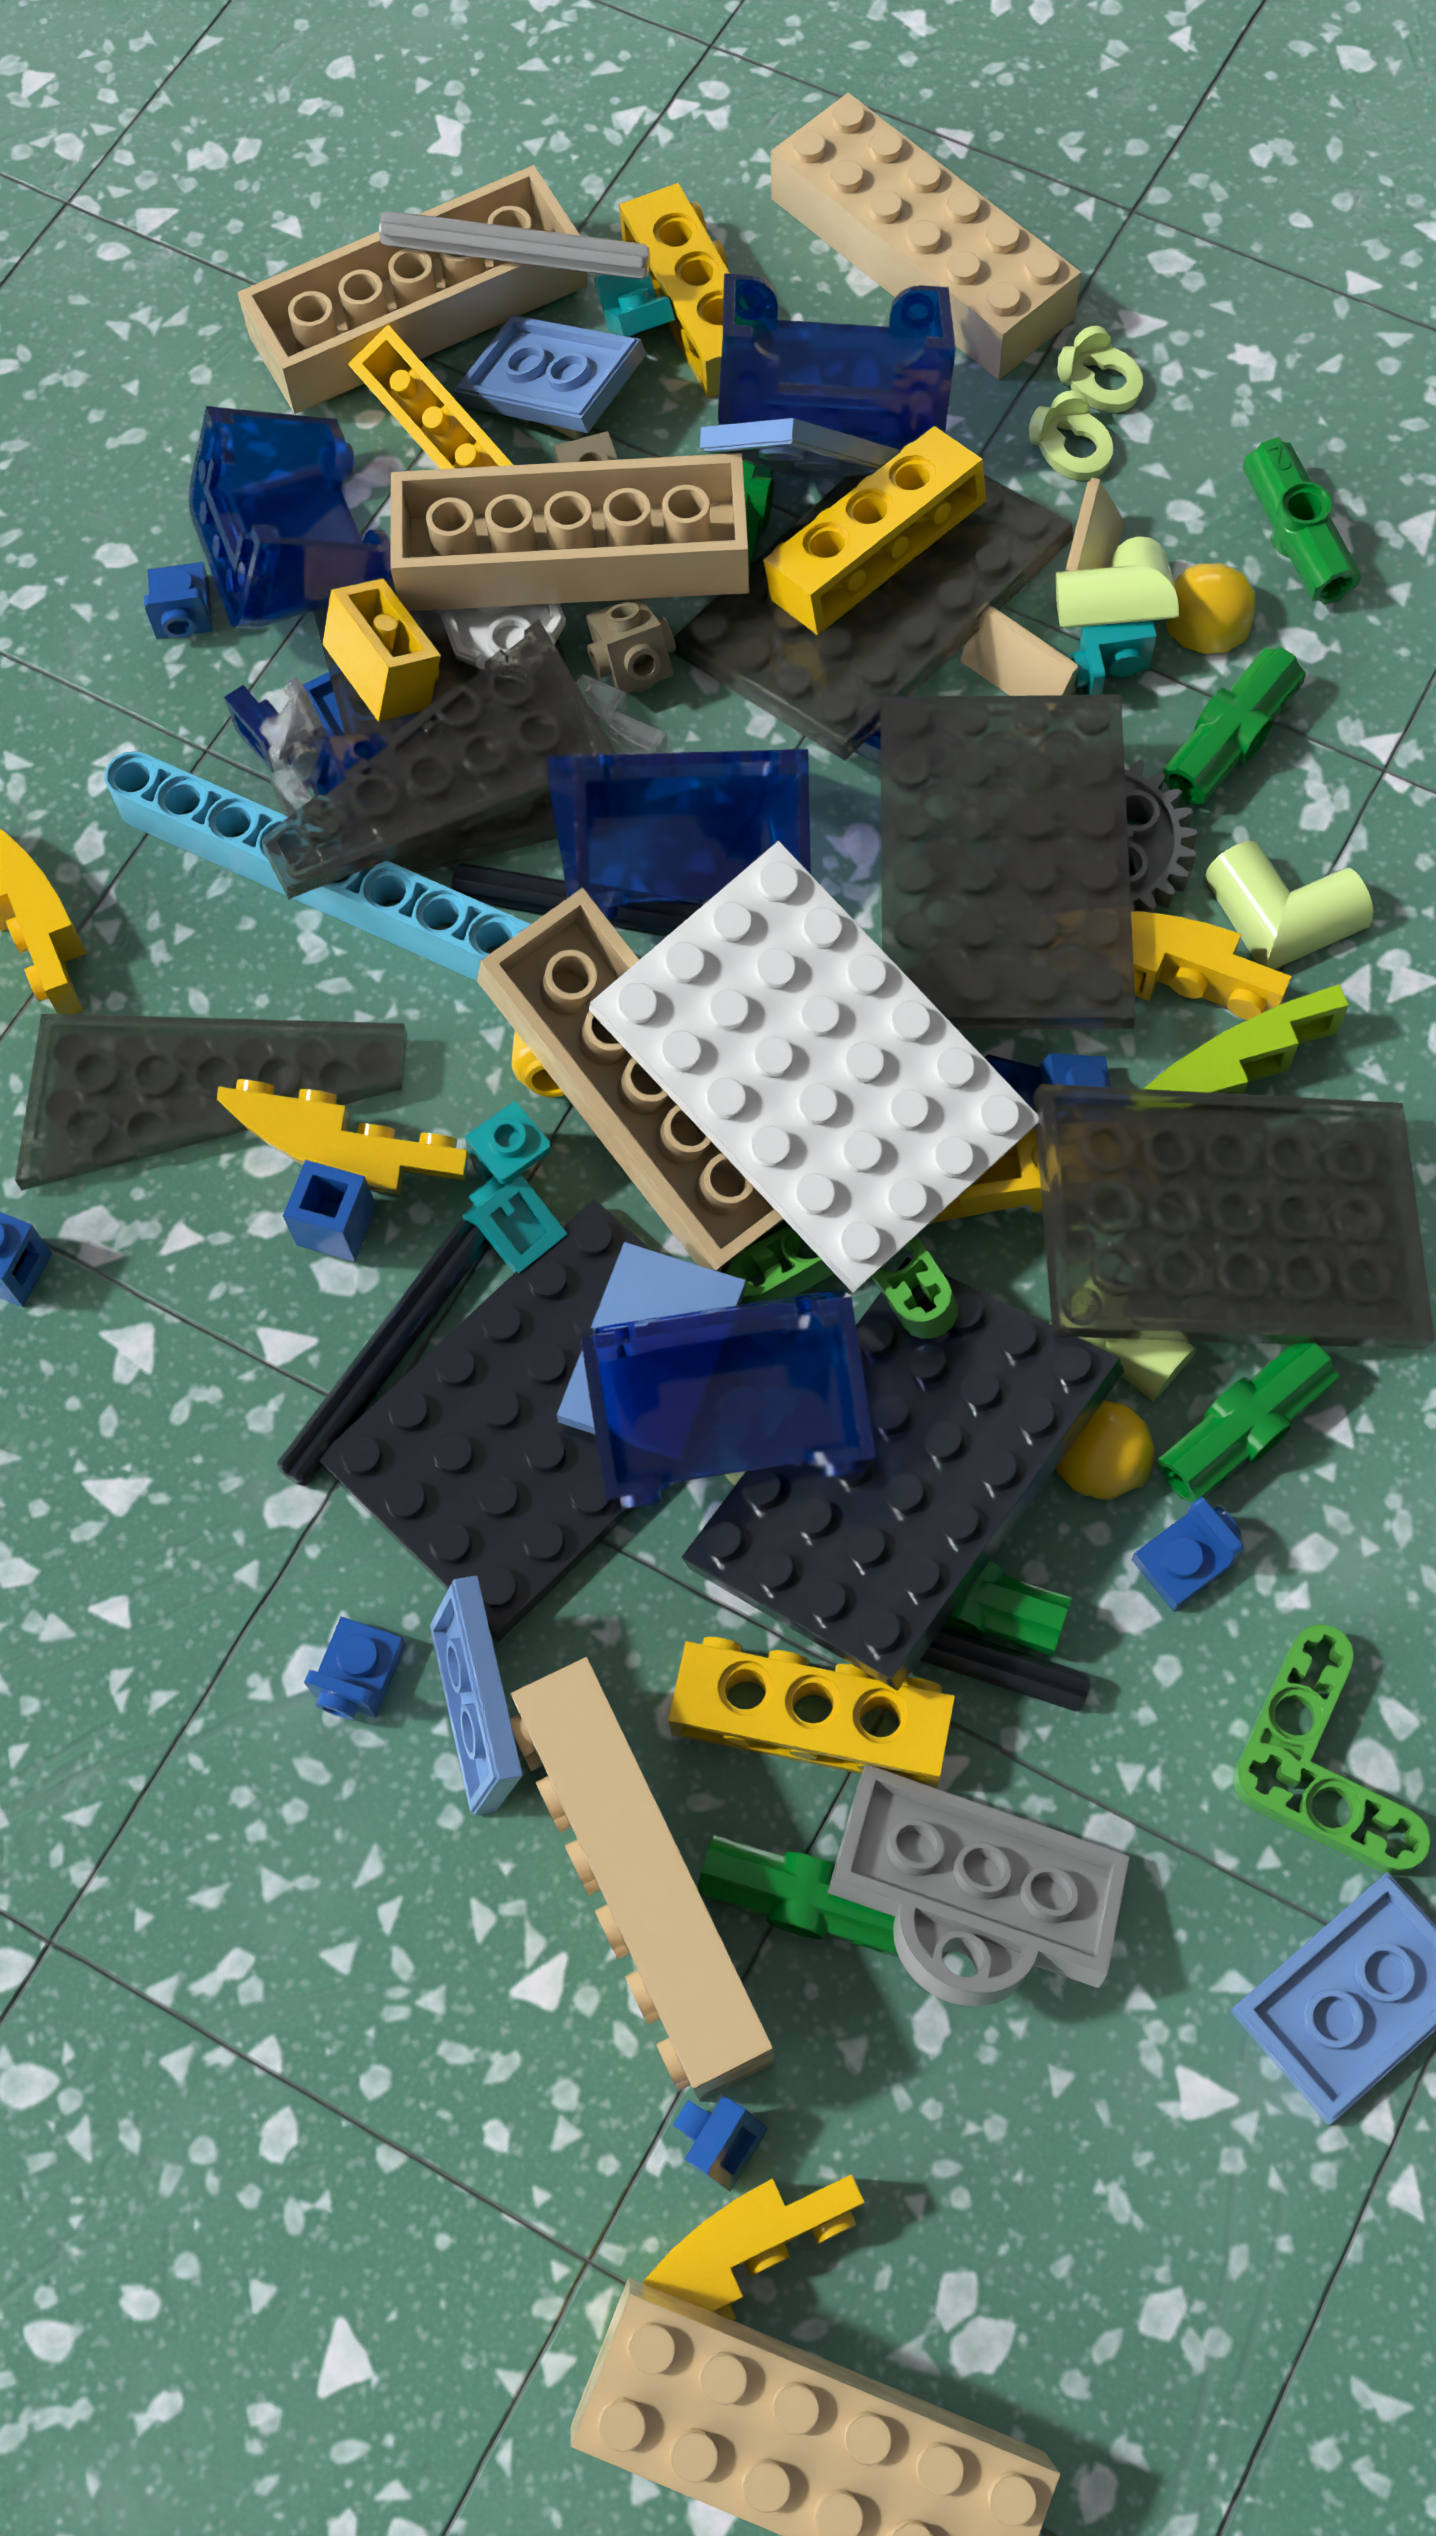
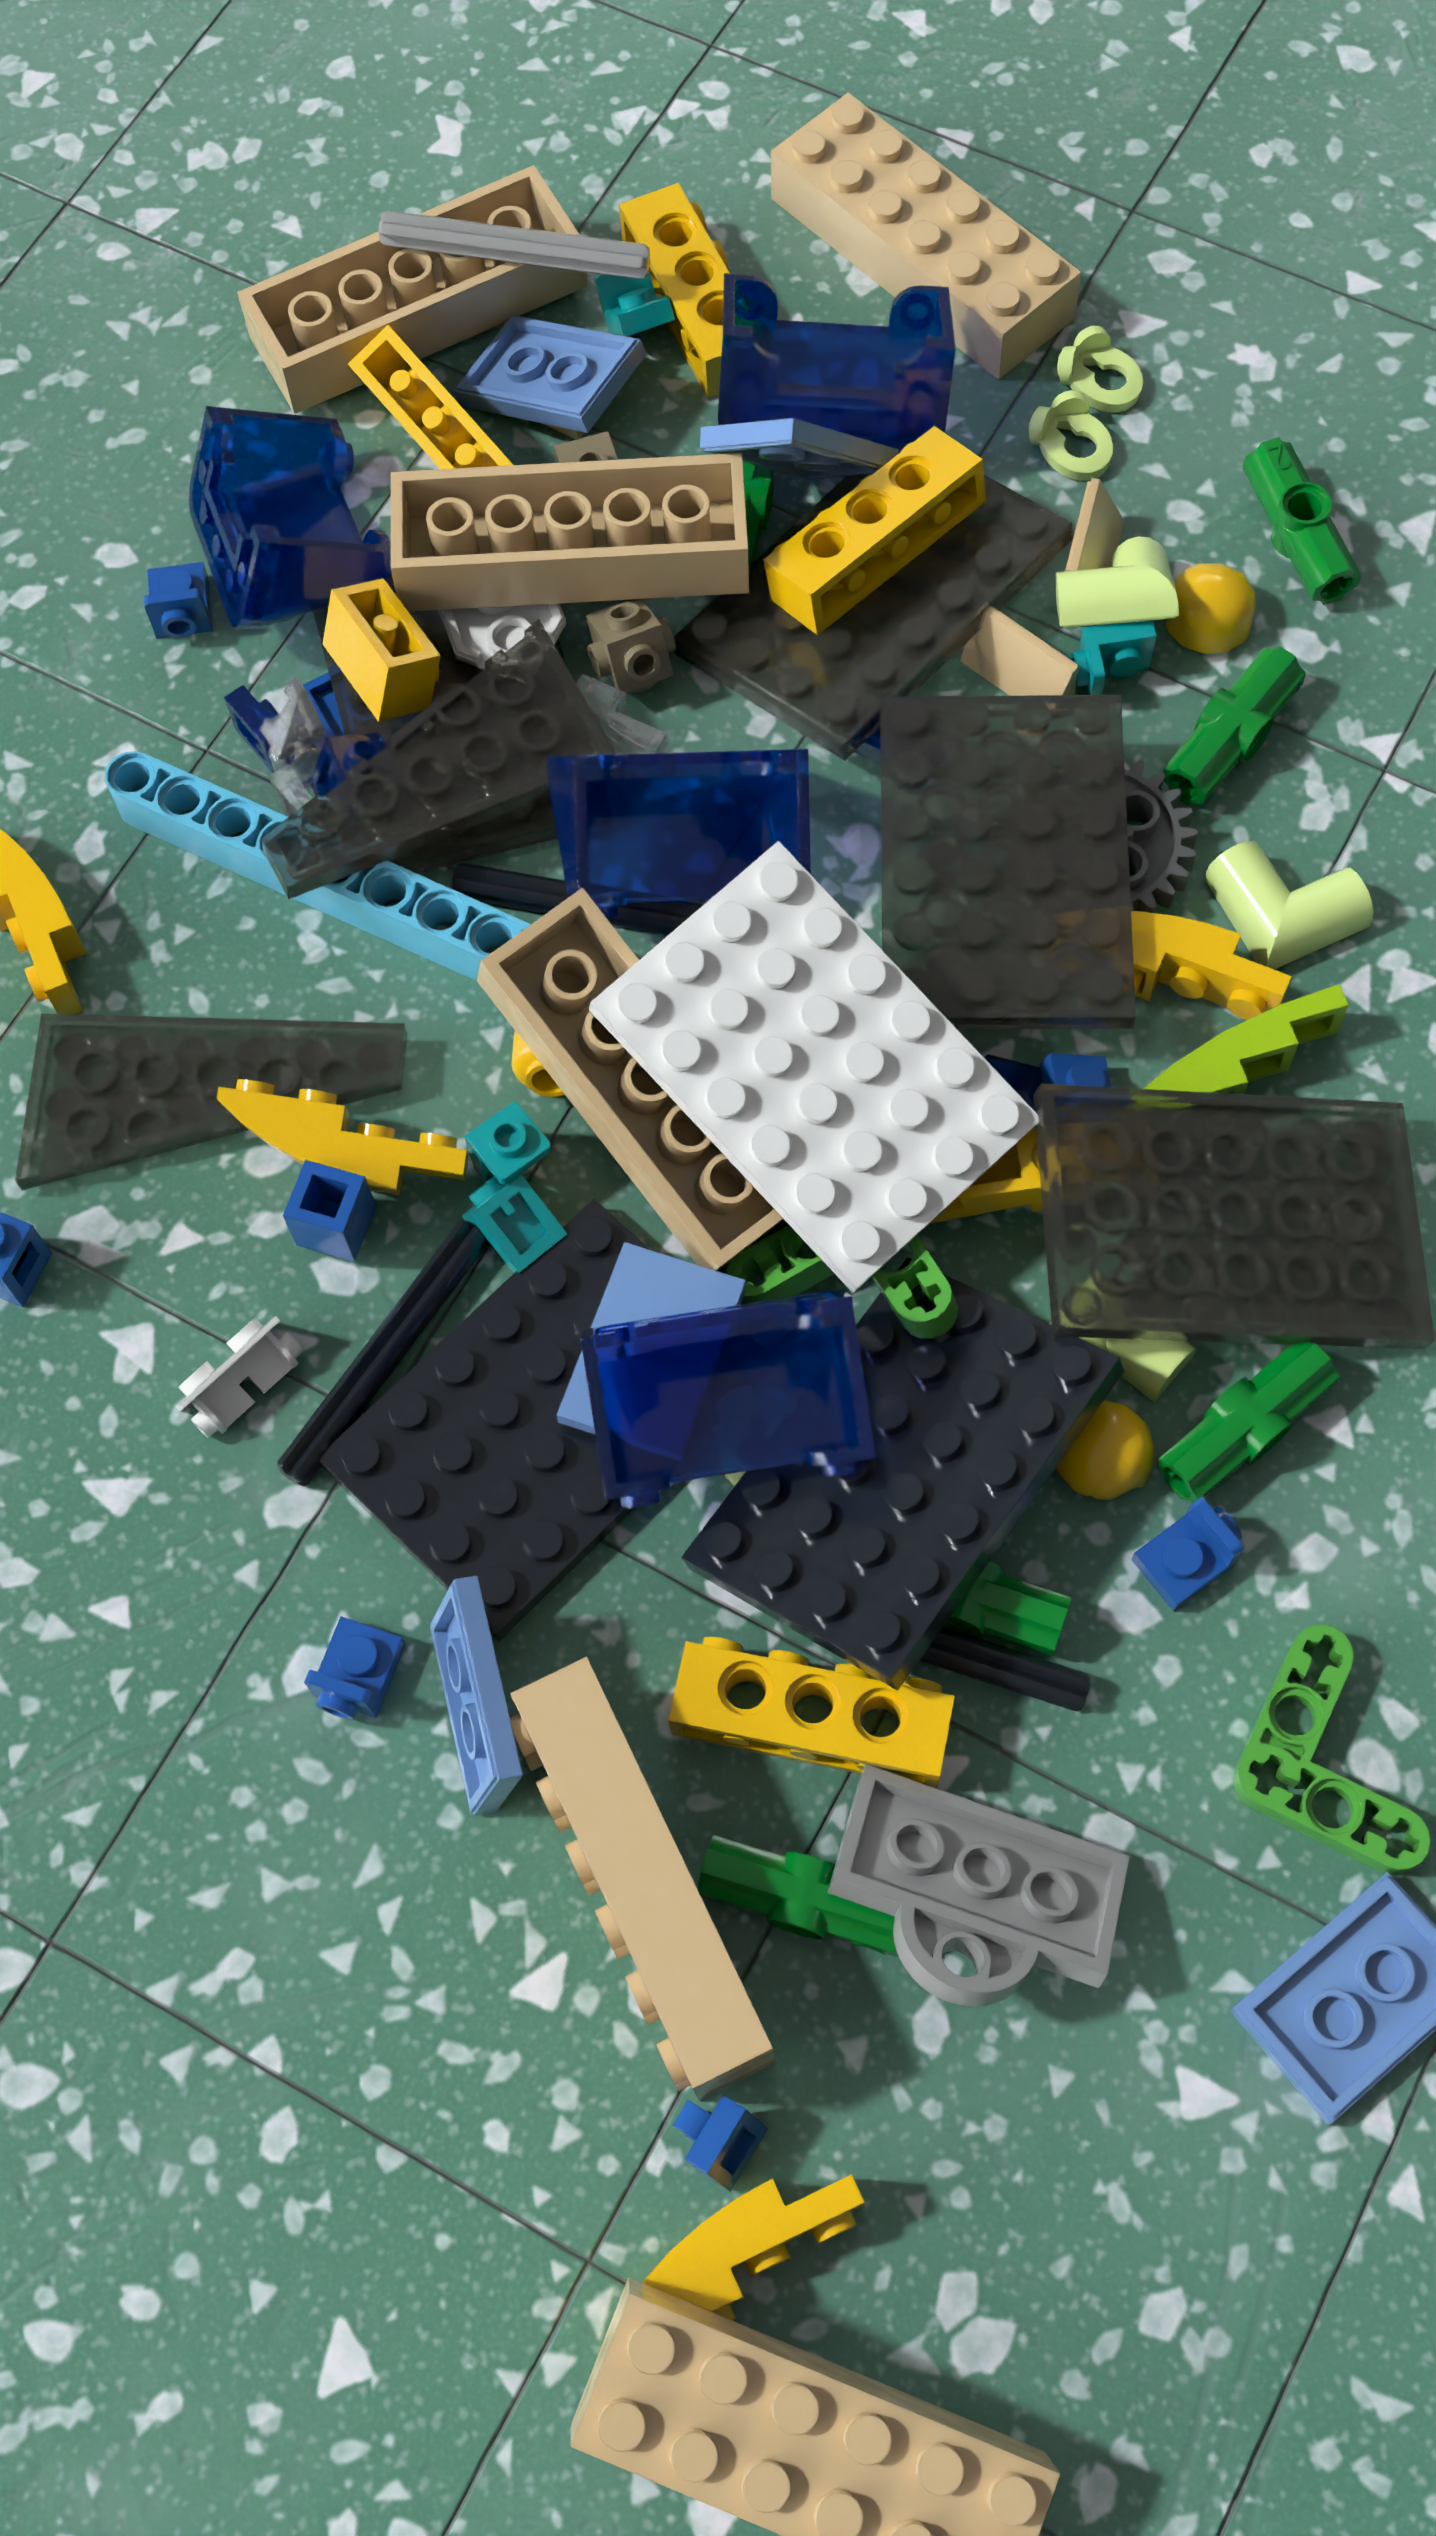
none -> white hinge [175,1316,304,1438]

